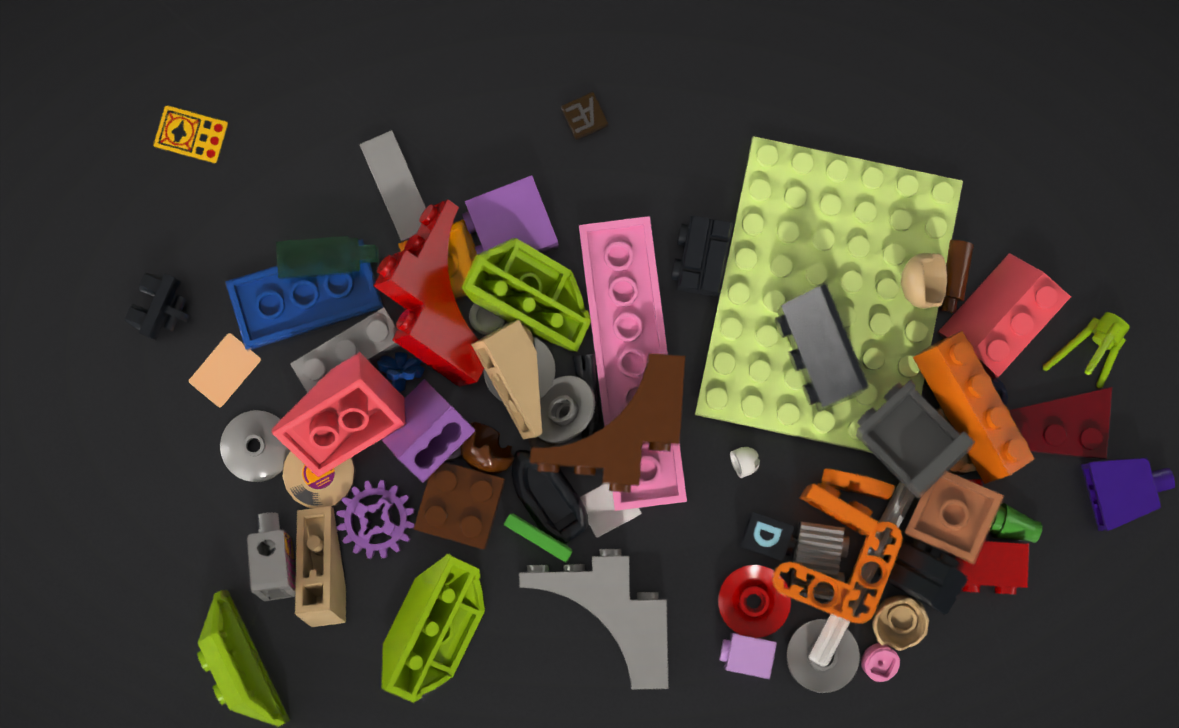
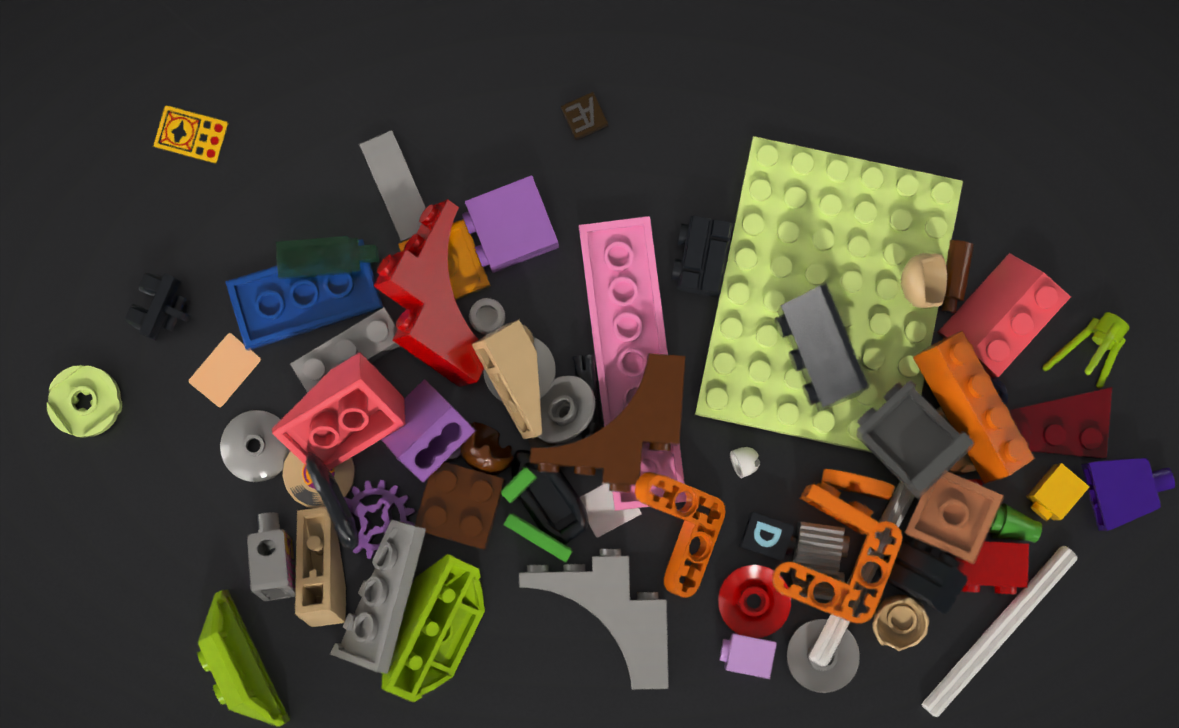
blue plant [377,352,425,391] -> none
lime wedge [461,238,591,352] -> none
bright pink tile [861,643,900,682] -> none
none -> yellowish green plate [47,365,123,438]
none -> black piece [306,452,359,549]
none -> light grey wing [330,520,426,673]
none -> bright green tile [501,468,537,503]
none -> orange beam [635,472,726,598]
none -> white axle [922,546,1078,717]
none -> yellow brick [1026,463,1089,521]

